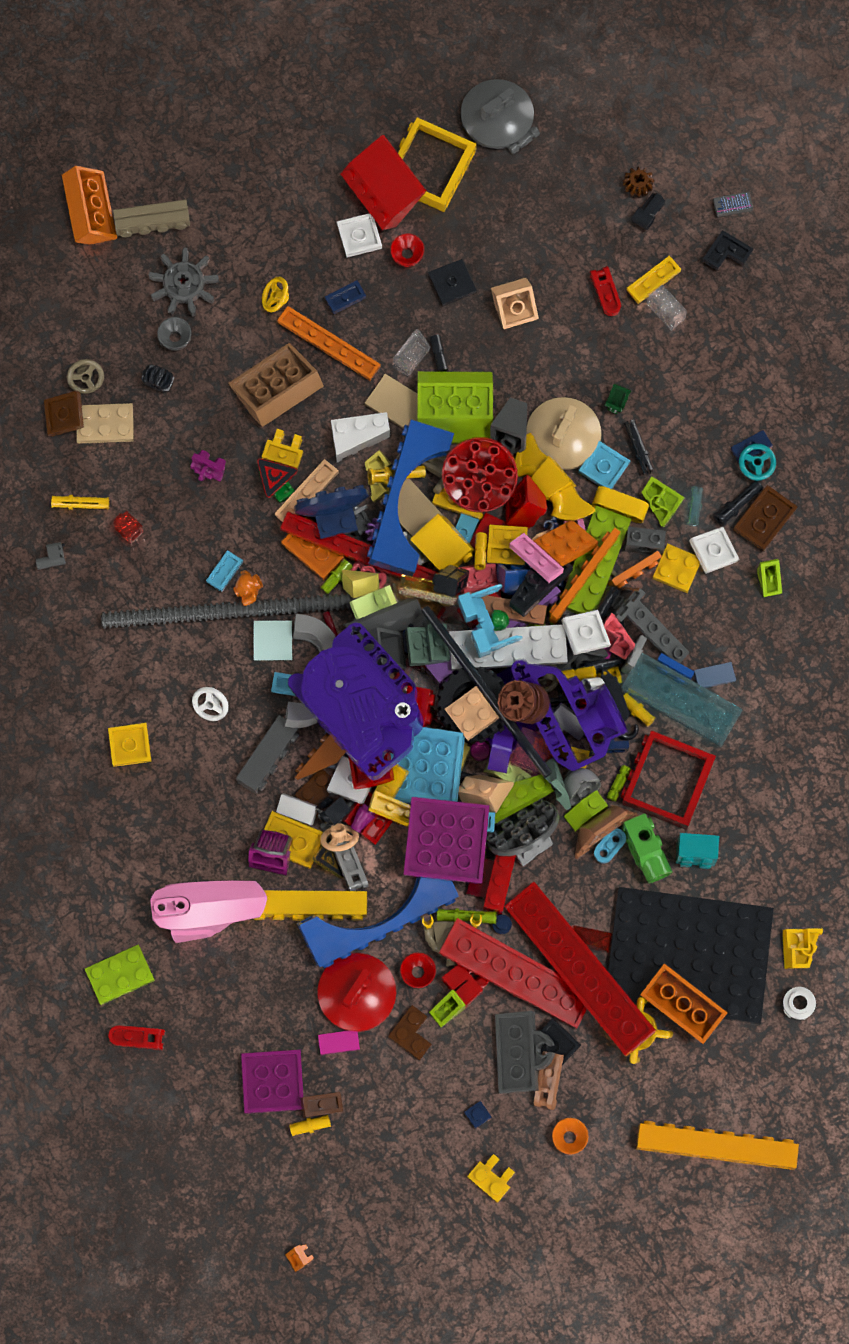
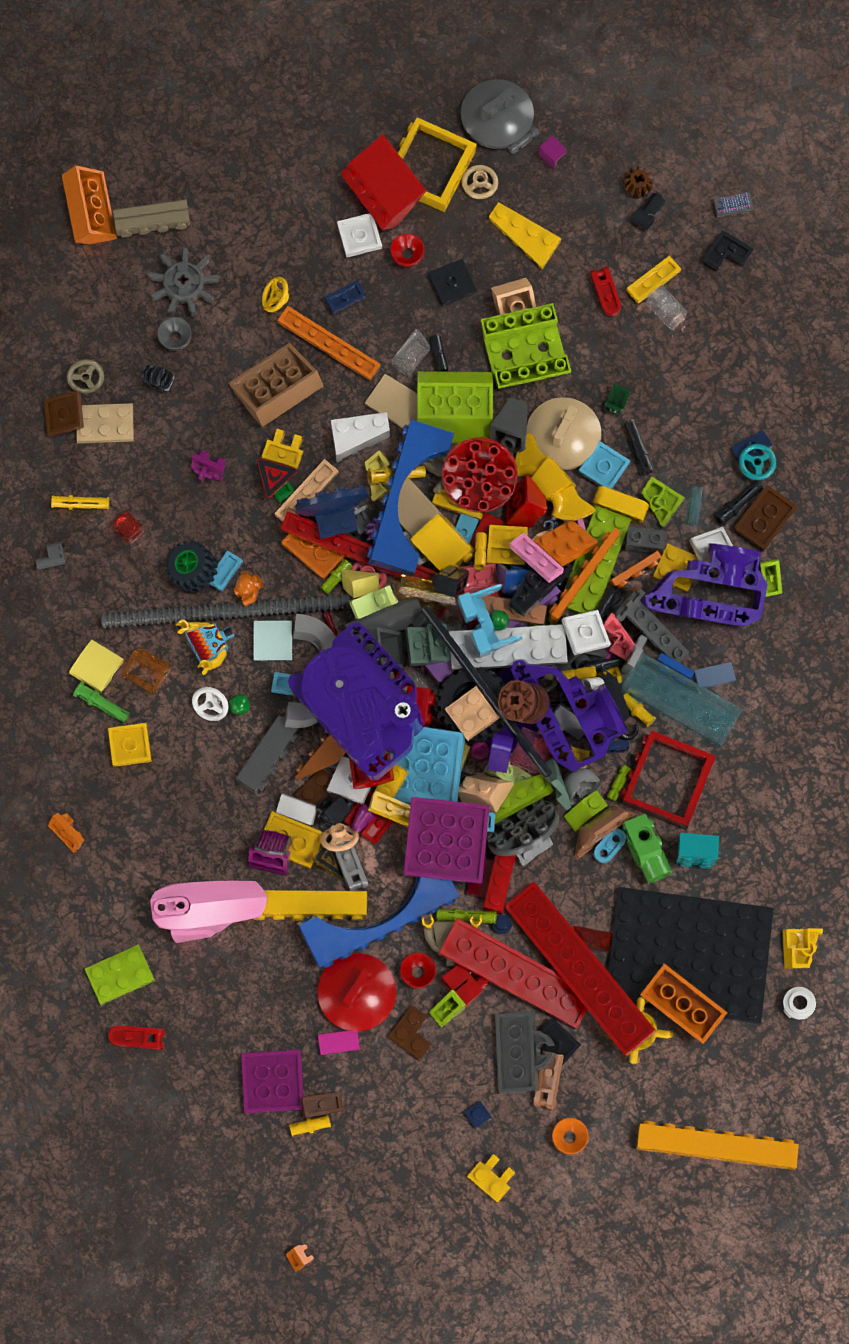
none -> orange hinge [48,812,84,853]
none -> light yellow slope [69,640,124,693]
none -> bright green pin [73,681,130,724]
none -> clear orange tile [122,647,172,695]
none -> black wheel [165,540,218,593]
none -> torso [175,620,234,675]
none -> green piece [229,695,250,715]
none -> tan piece [462,165,498,199]
none -> lime slope [481,303,571,389]
none -> yellow wing [489,202,561,270]
none -> magenta panel [538,135,567,169]
none -> dark purple piece [640,543,767,626]

